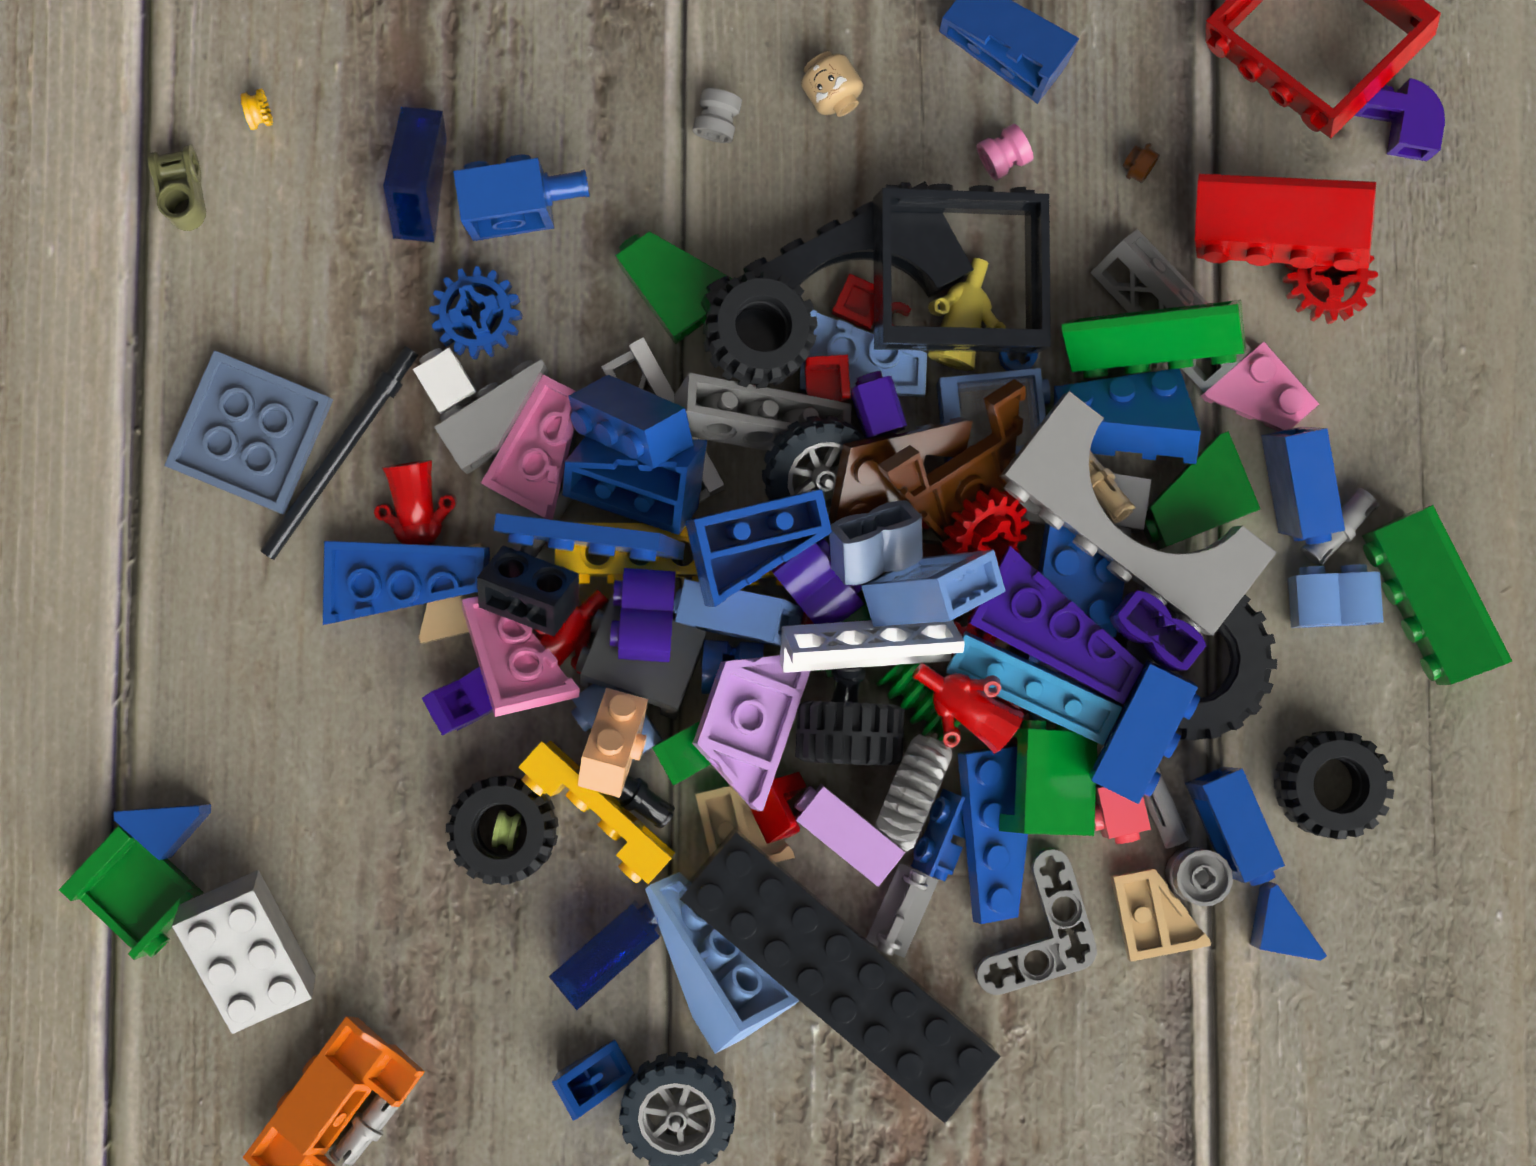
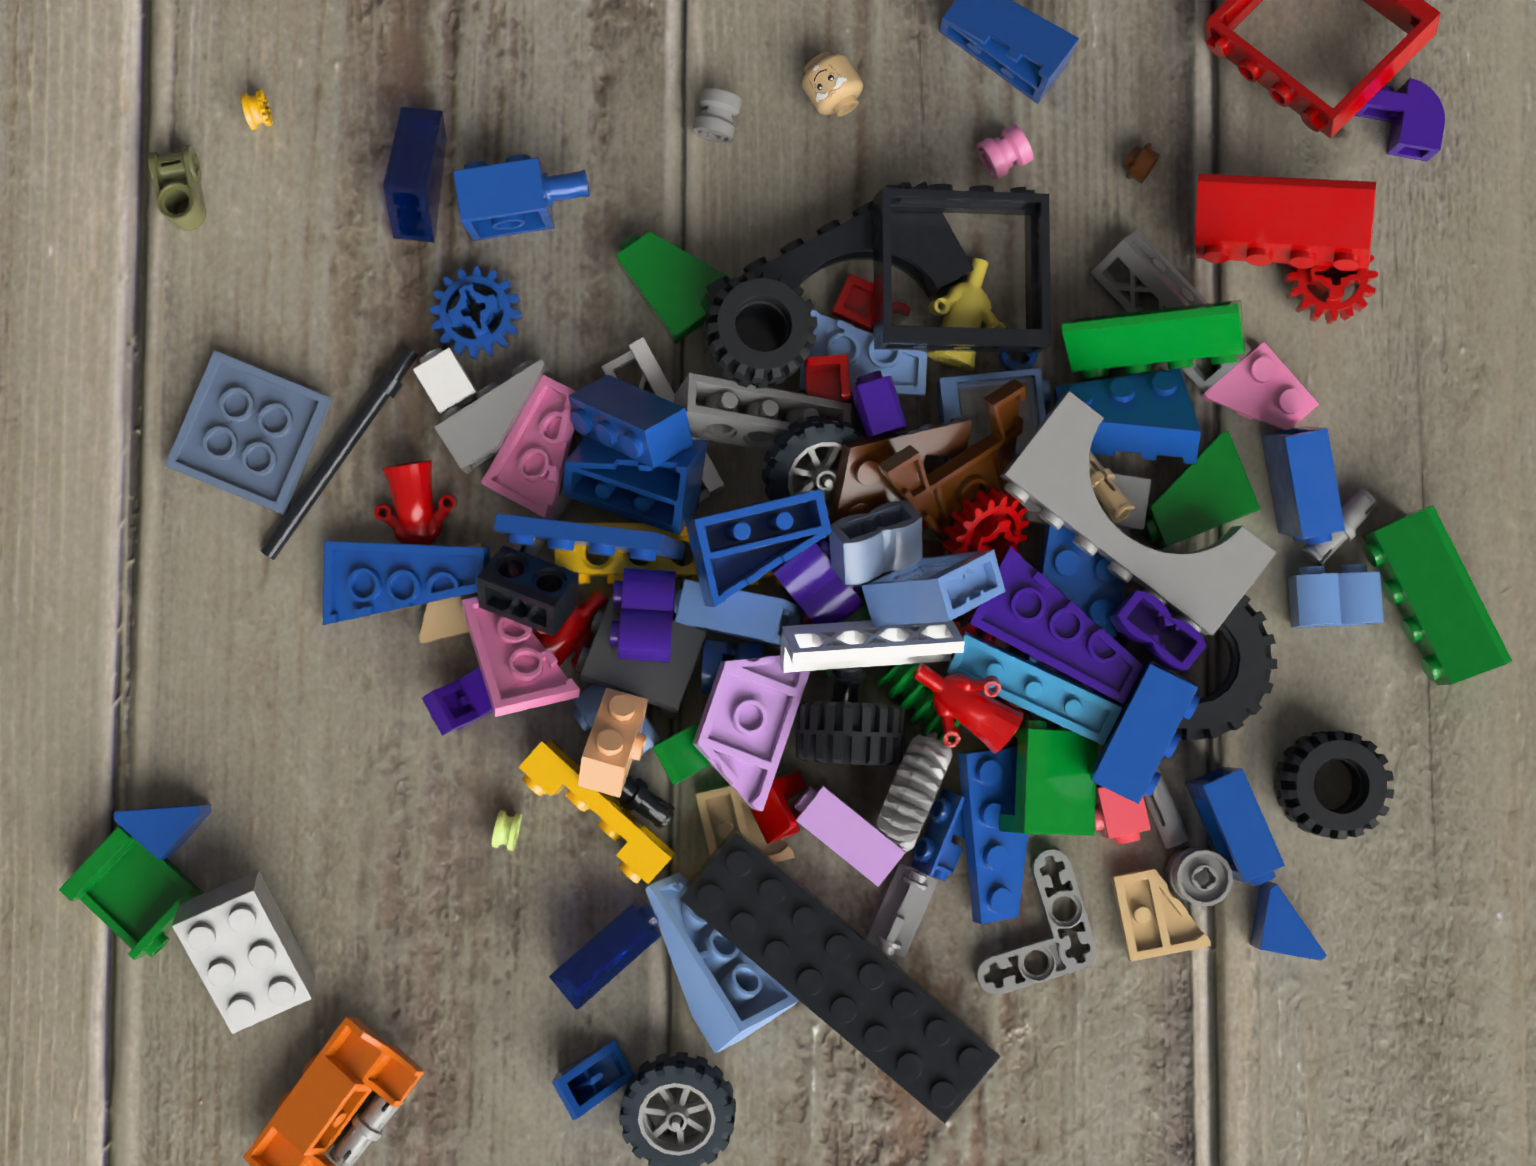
black tyre [445,775,559,885] -> none

